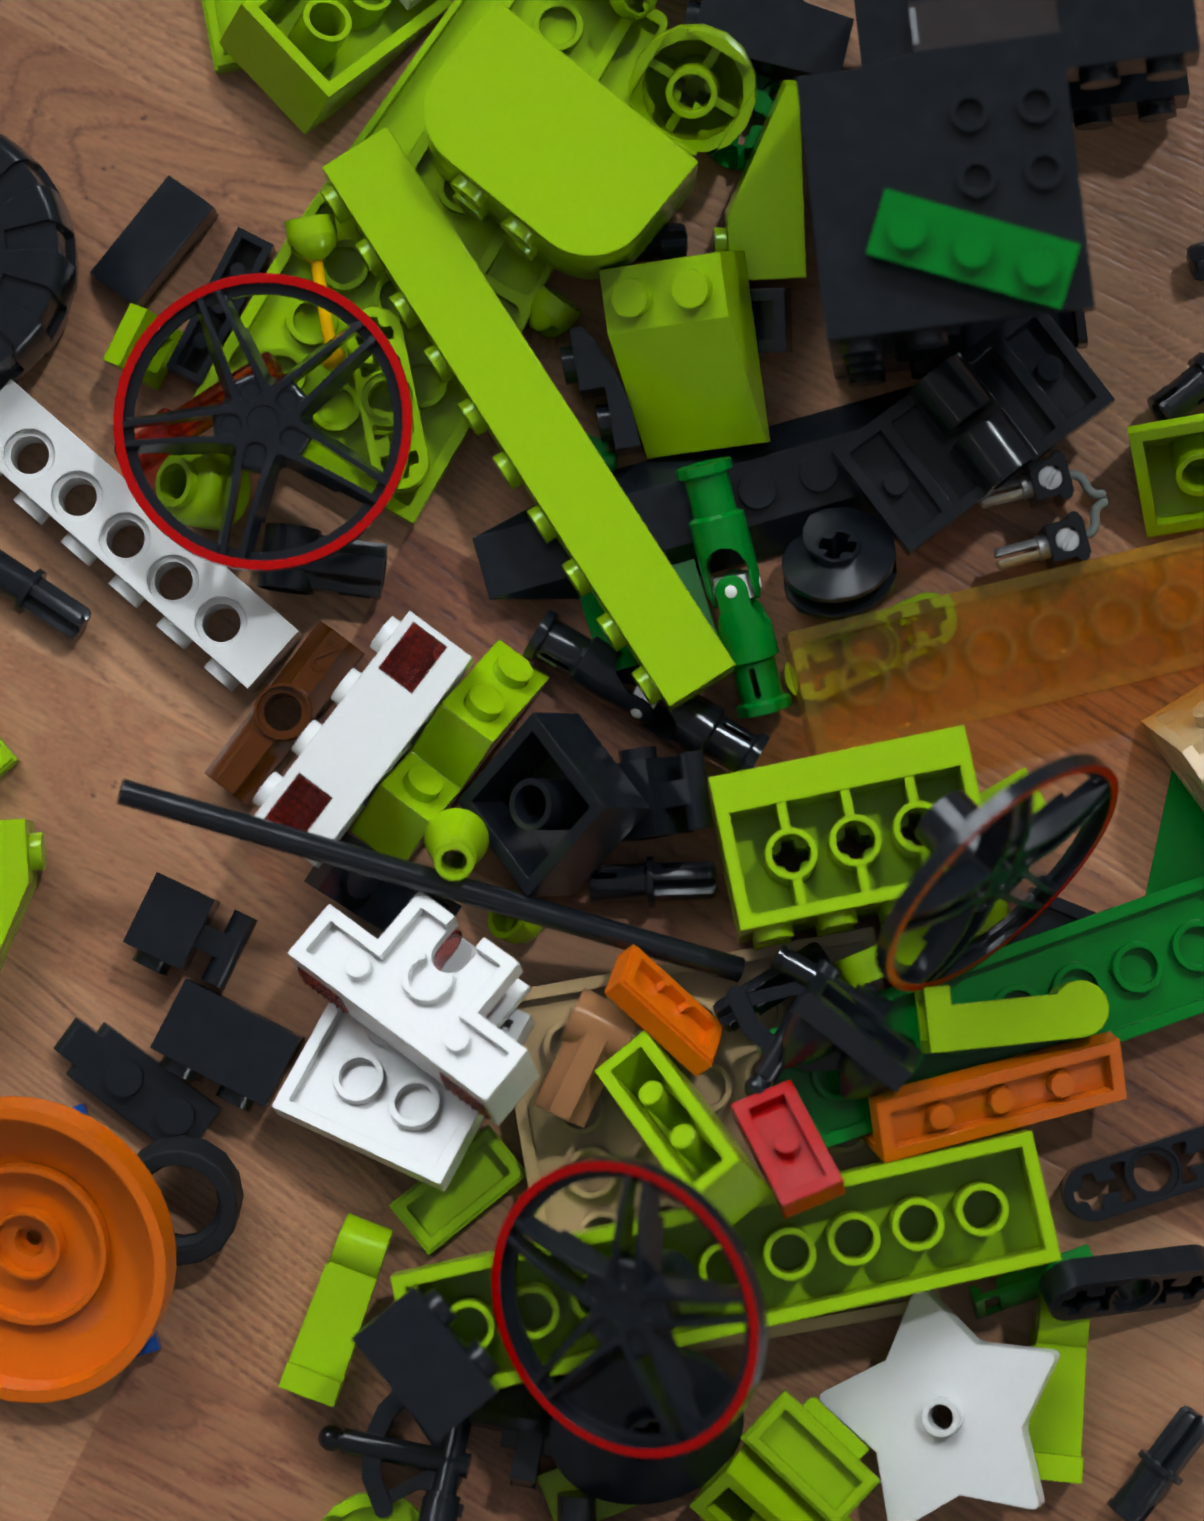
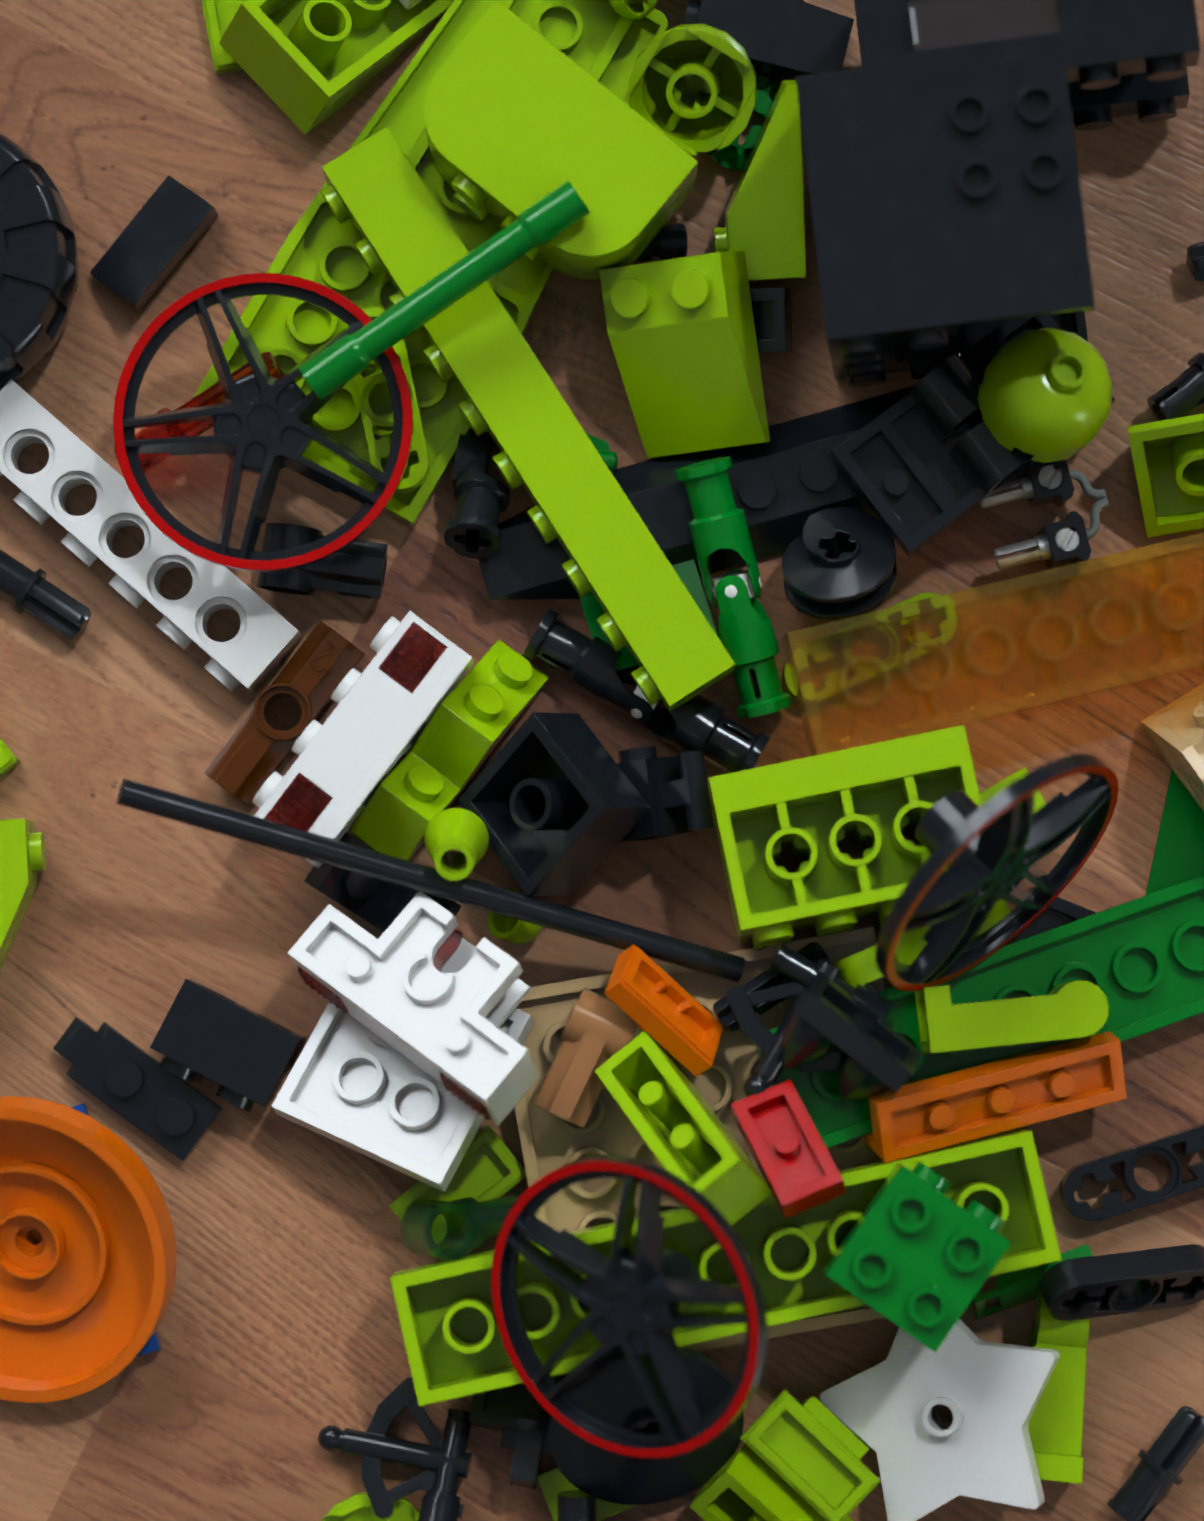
lime plate [102,303,183,390] -> none
black brick [123,872,258,990] -> none
black tyre [137,1135,244,1266] -> none
lime head [155,453,251,531] -> none
black piece [166,227,276,388] -> none
lime leg [278,1213,394,1408] -> none
lime hinge [284,214,345,370] -> none
black brick [351,1283,501,1443] -> none
lime hinge [528,284,582,338] -> none
black slope [560,326,642,457] -> none
black axle [589,856,717,908] -> none
green plate [866,188,1081,311] -> none
none -> green piece [299,180,591,400]
none -> clear green pin [401,1191,536,1260]
none -> black connector [444,434,511,559]
none -> green brick [822,1161,1012,1353]
none -> lime cylinder [978,327,1113,463]

